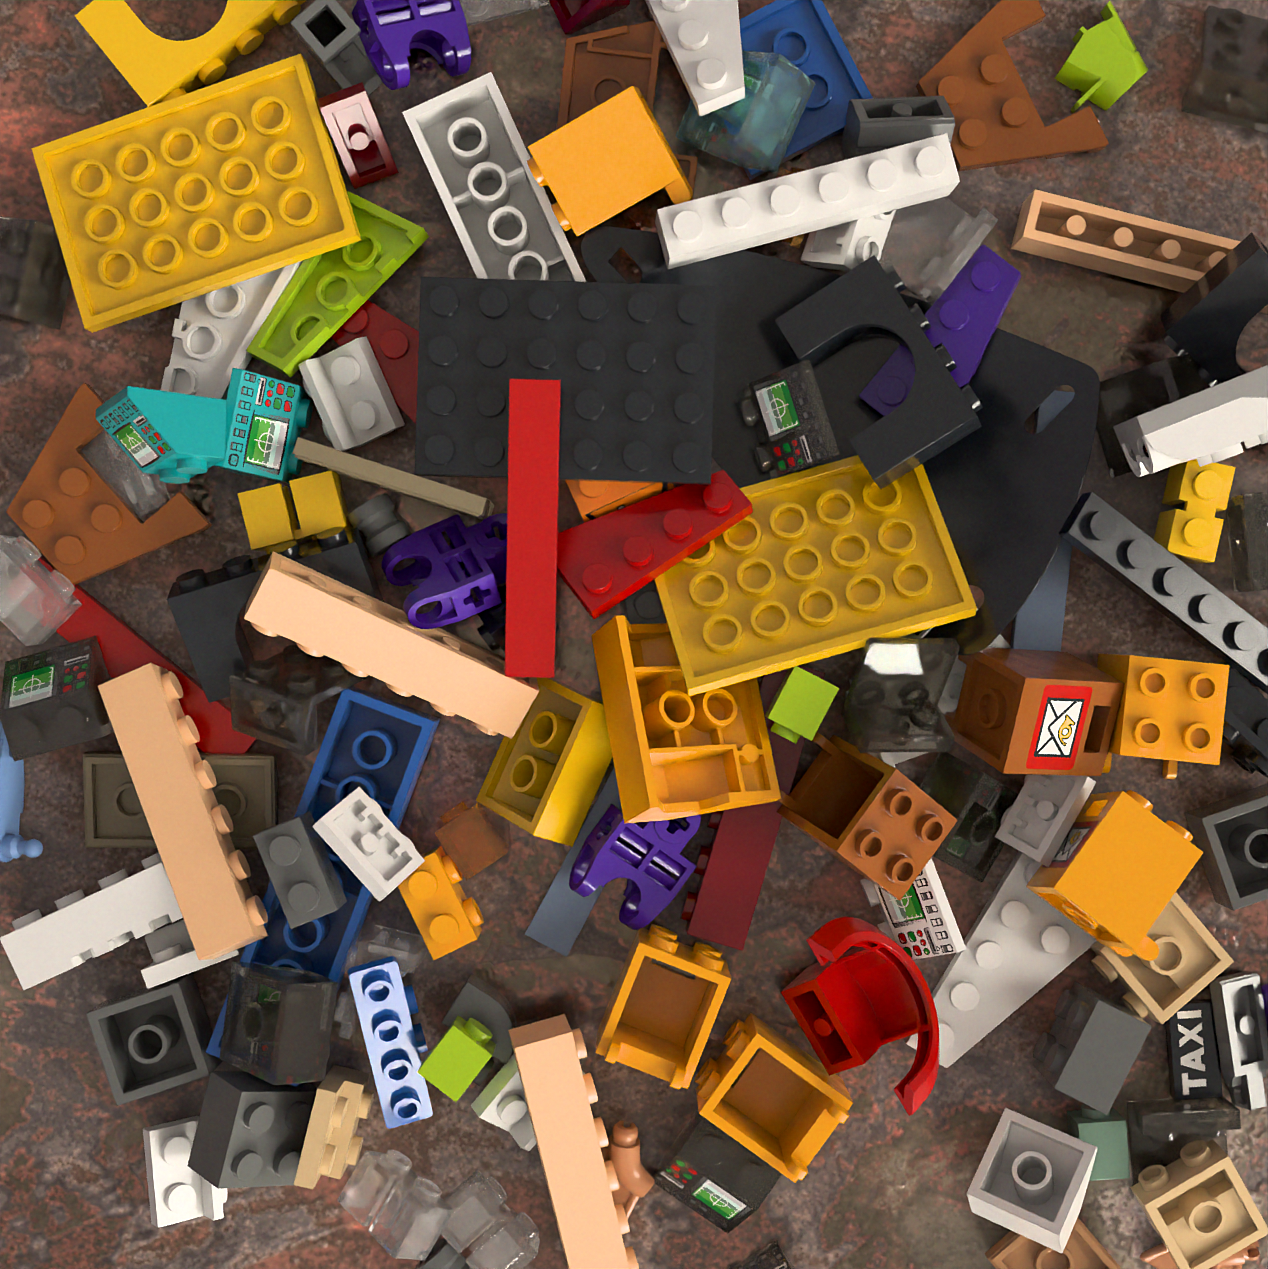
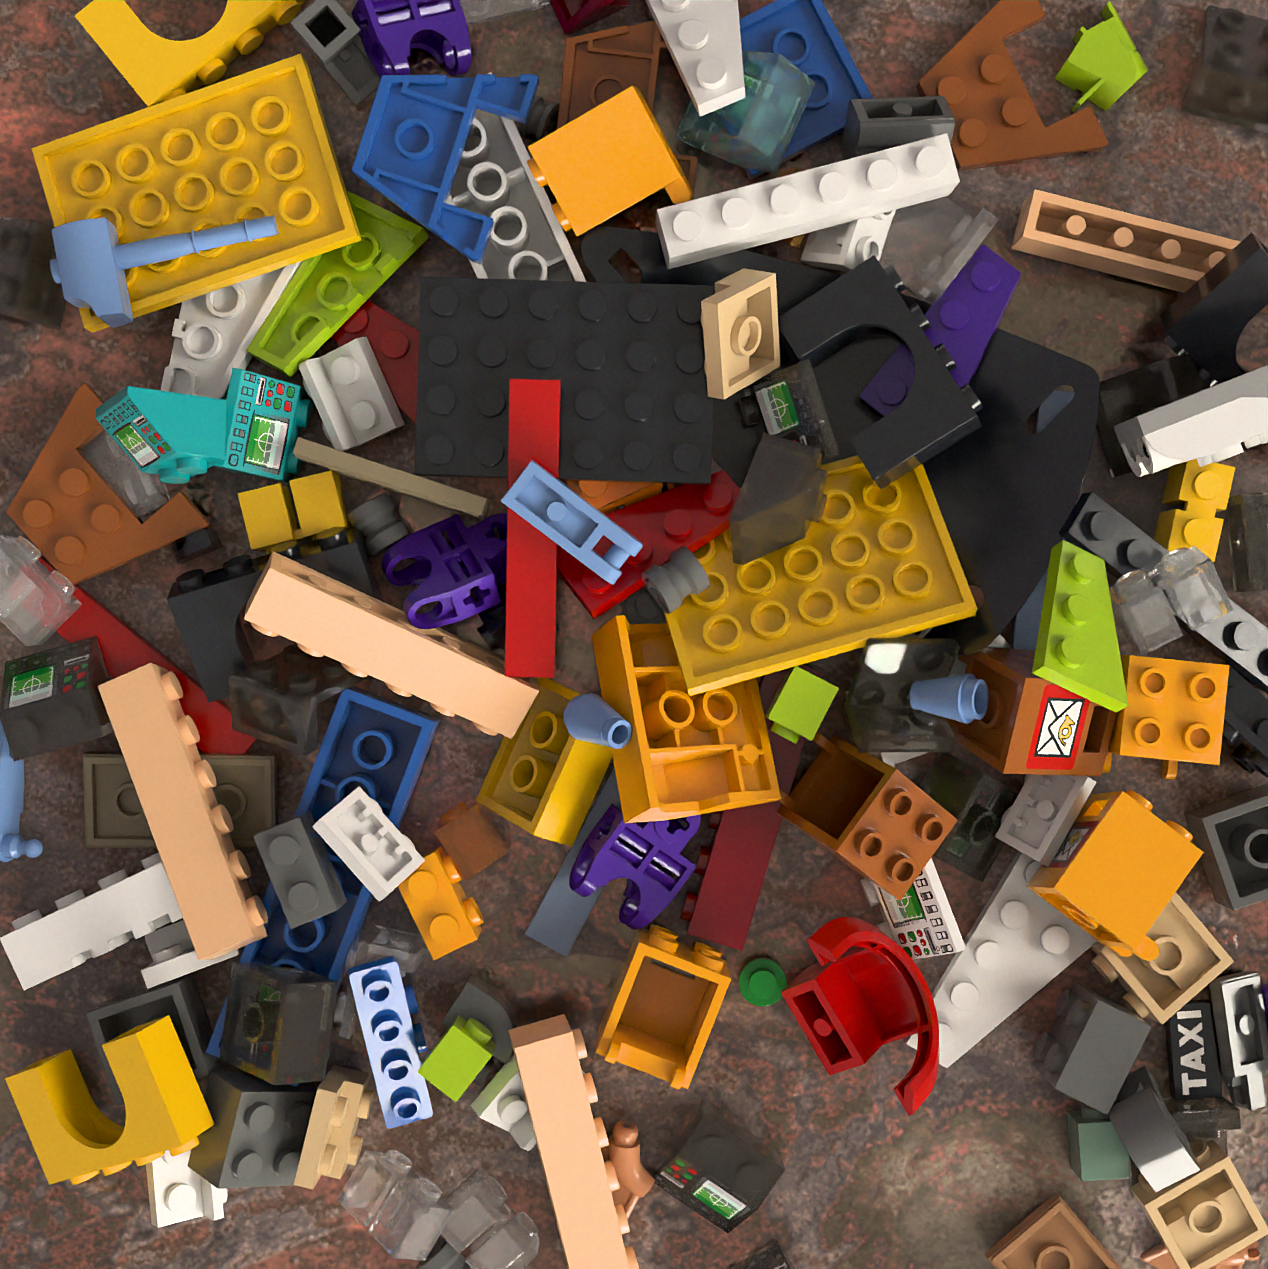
slope [317,82,399,189] -> none
light orange container [694,1013,853,1183] -> none
white slope [967,1108,1097,1253] -> none
none -> yellow arch [5,1015,215,1185]
none -> medium blue piece [50,215,279,328]
none -> black tile [172,528,223,564]
none -> blue wing [352,74,539,264]
none -> medium blue plate [501,459,644,585]
none -> dark grey bush [520,95,559,141]
none -> medium blue cone [564,693,632,749]
none -> dark grey wheel [641,546,710,614]
none -> tan plate [701,268,780,400]
none -> clear smoke slope [729,433,828,565]
none -> green plate [739,958,786,1007]
none -> medium blue cone [910,674,989,724]
none -> lime wing [1032,540,1129,713]
none -> dark grey brick [1108,1066,1200,1192]
none -> clear piece [1109,545,1234,656]

